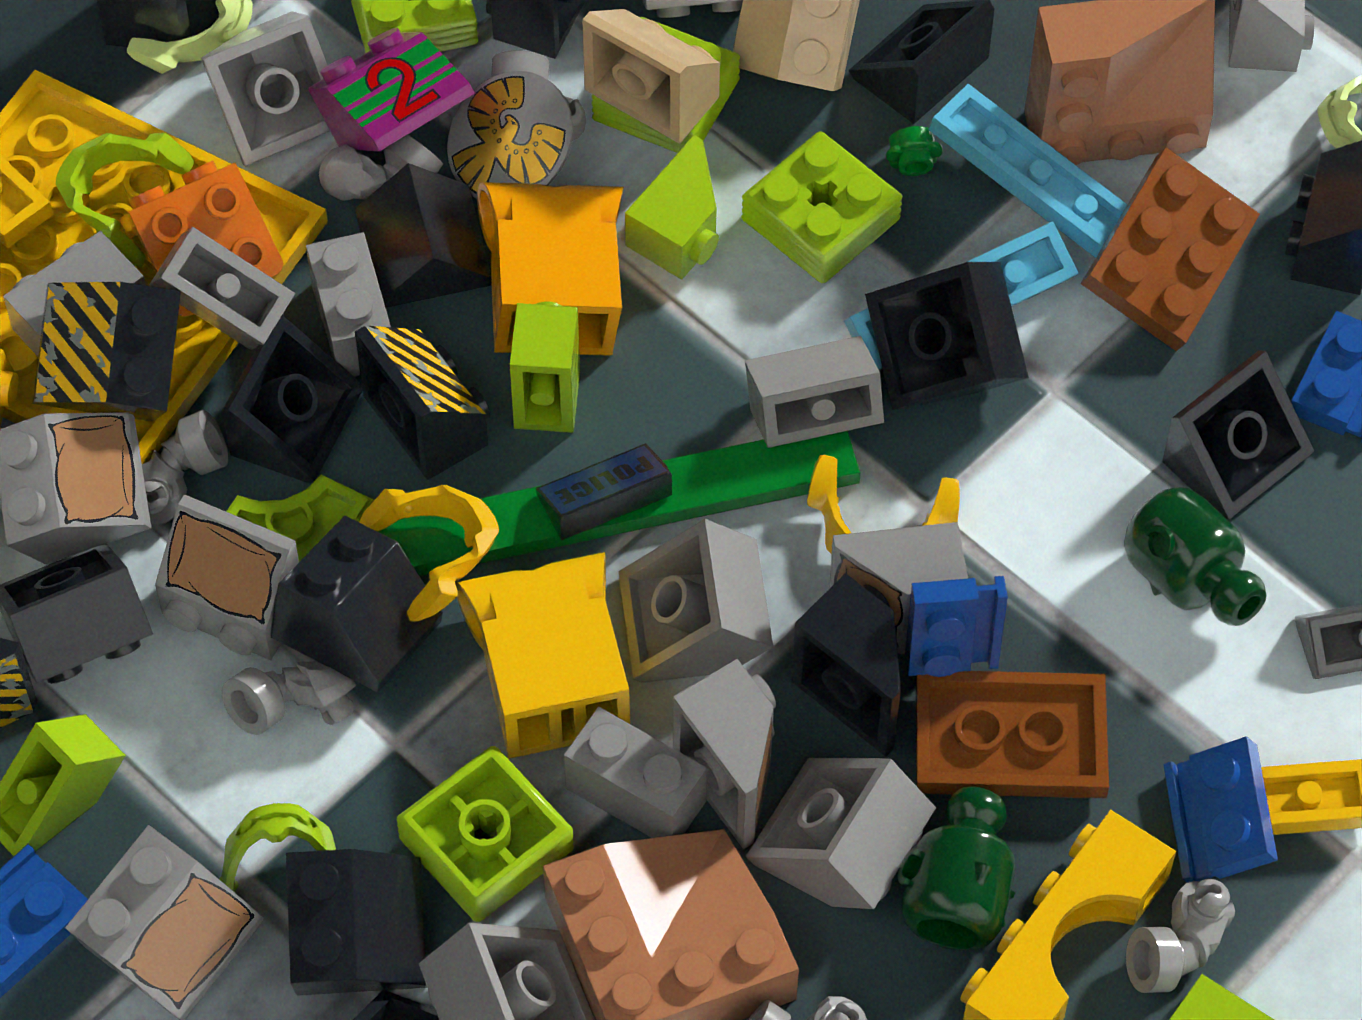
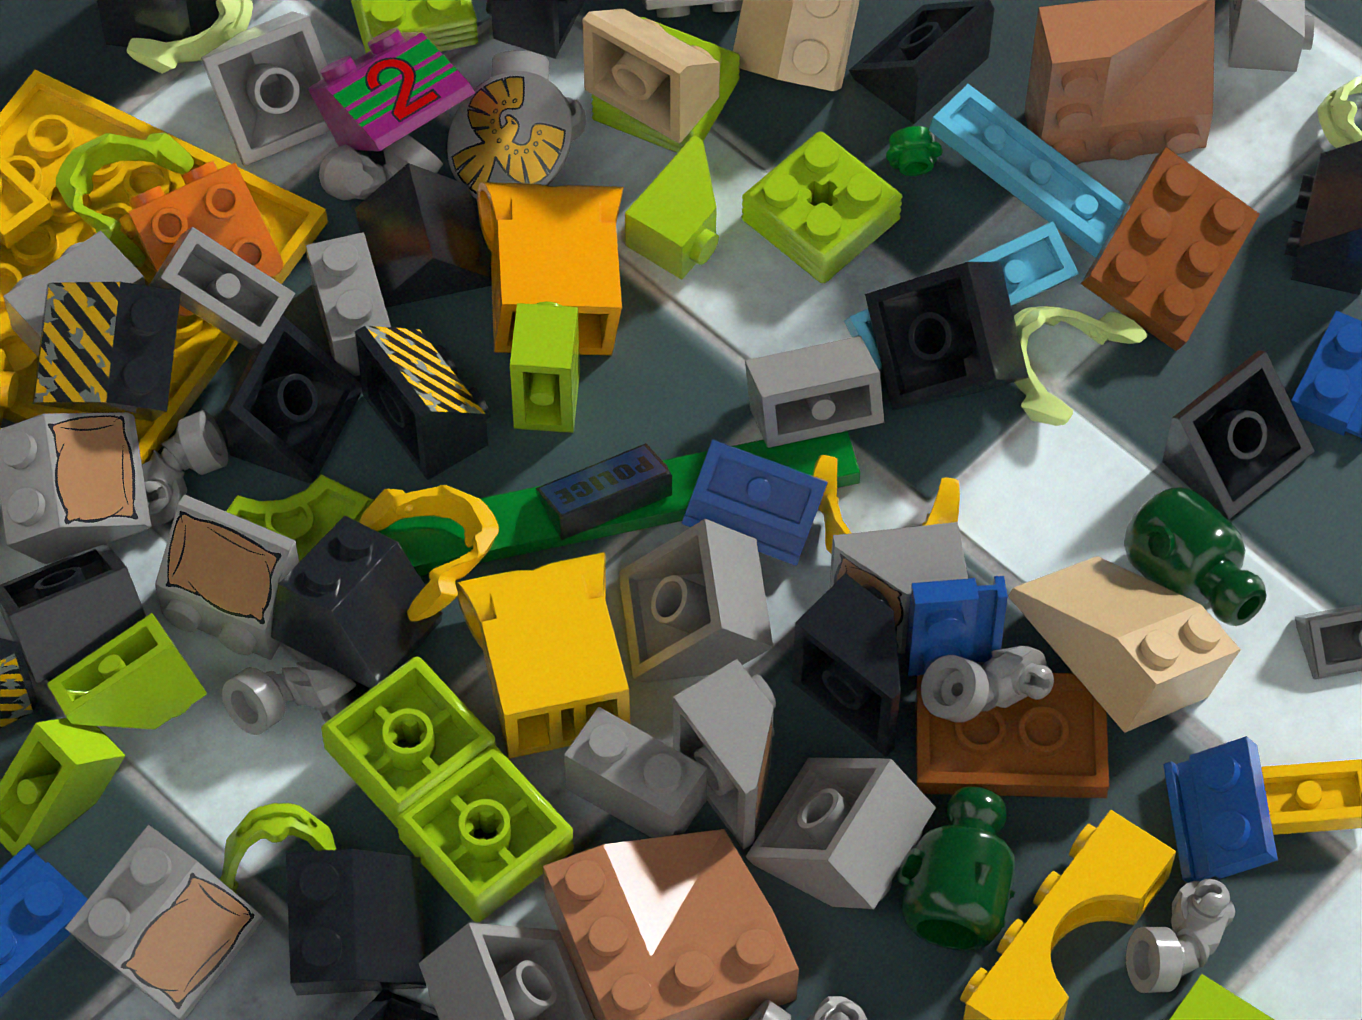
none -> lime slope [47,613,208,730]
none -> lime brick [321,657,496,828]
none -> blue plate [682,439,828,566]
none -> light grey arm [921,646,1054,722]
none -> tan slope [1008,556,1241,733]
none -> yellowish green helmet [1013,306,1148,426]

